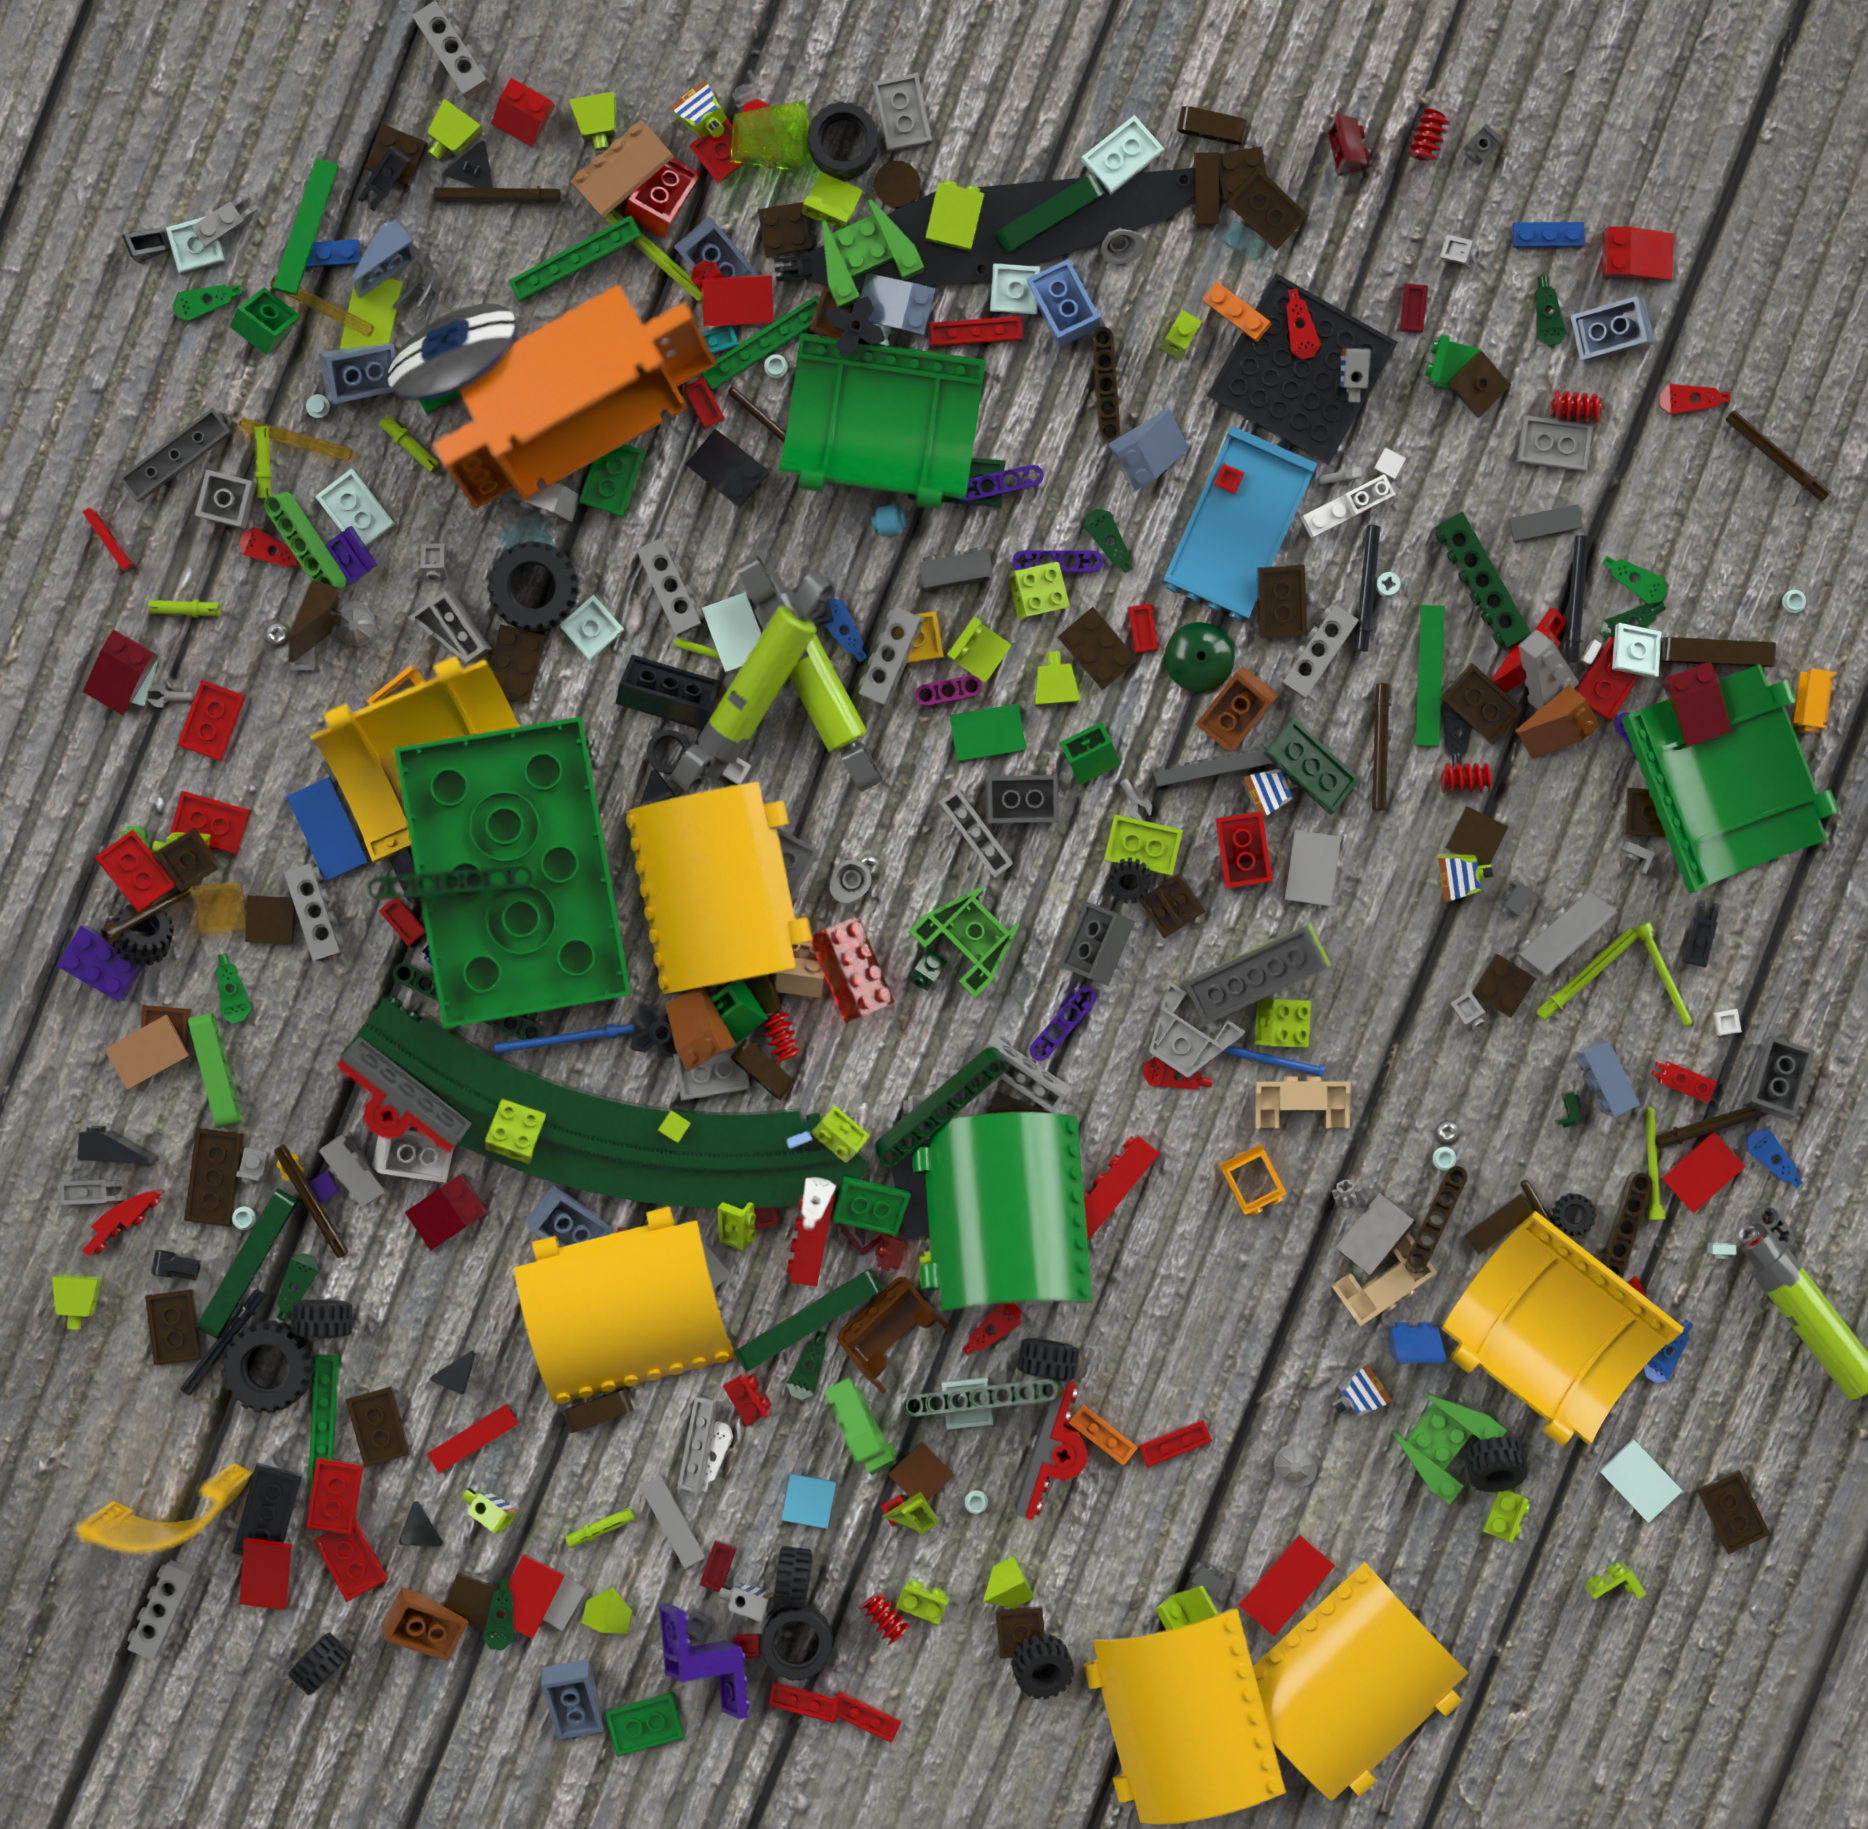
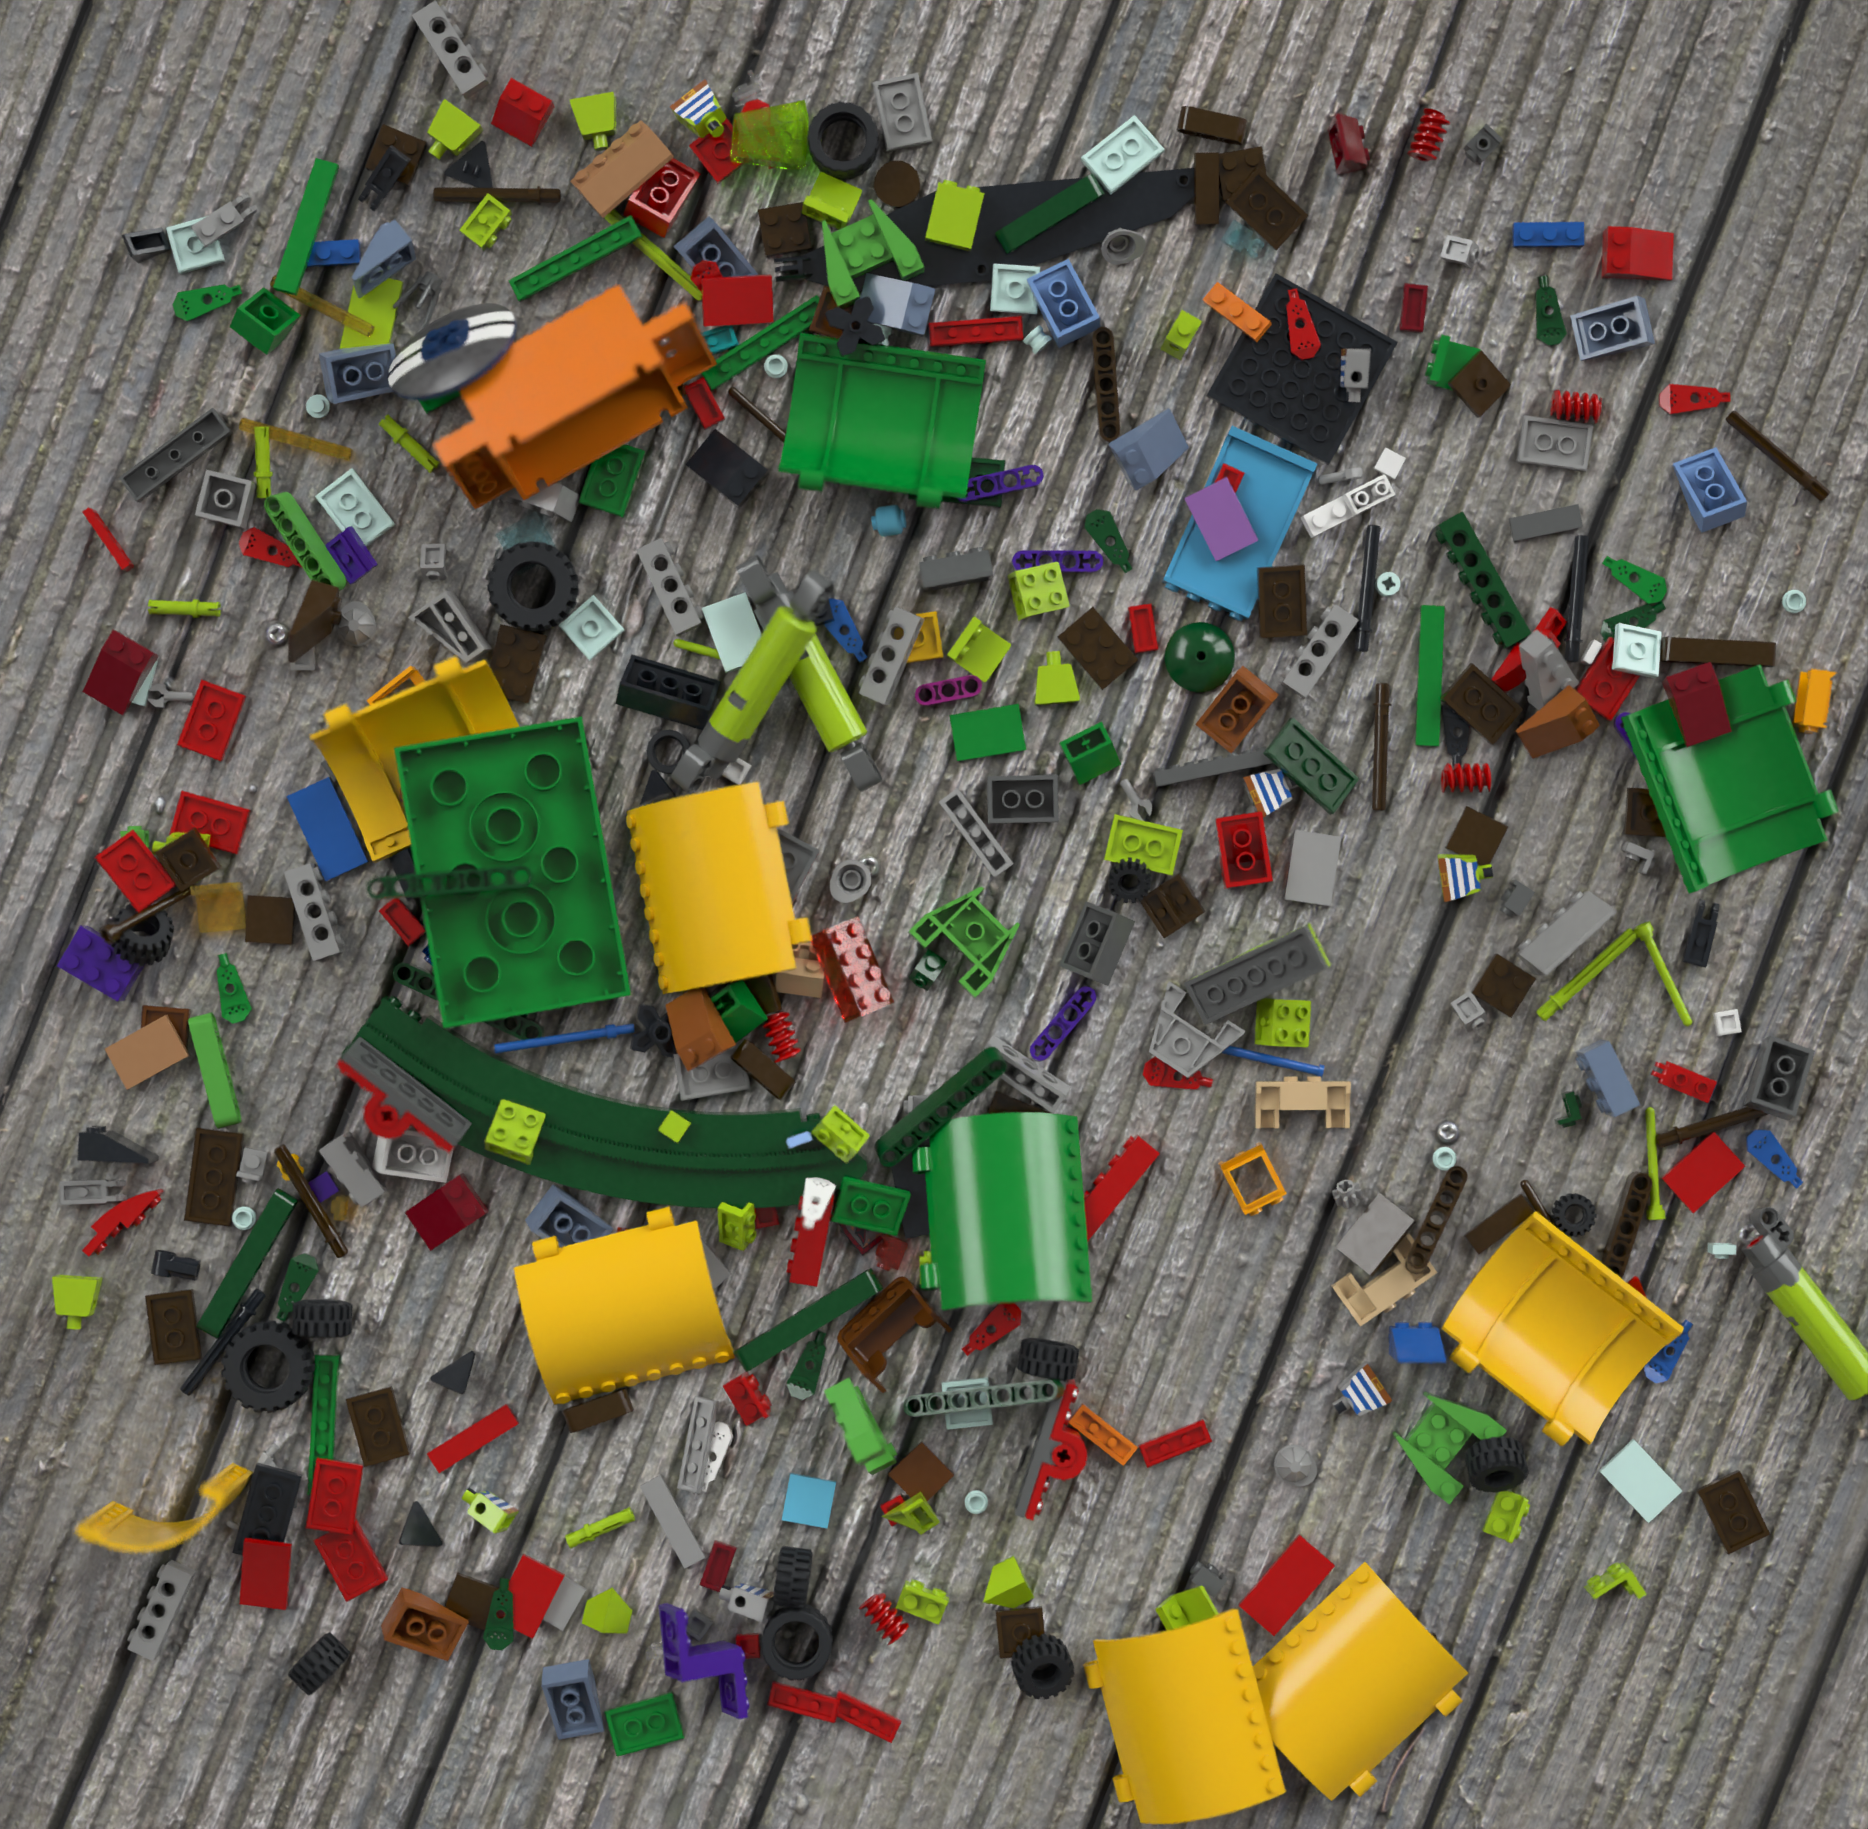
none -> clear yellow plate [331,1195,349,1221]
none -> lime bracket [459,193,512,251]
none -> light aqua wheel [1023,325,1052,355]
none -> medium lavender tile [1184,477,1258,561]
none -> medium blue slope [1673,447,1747,533]

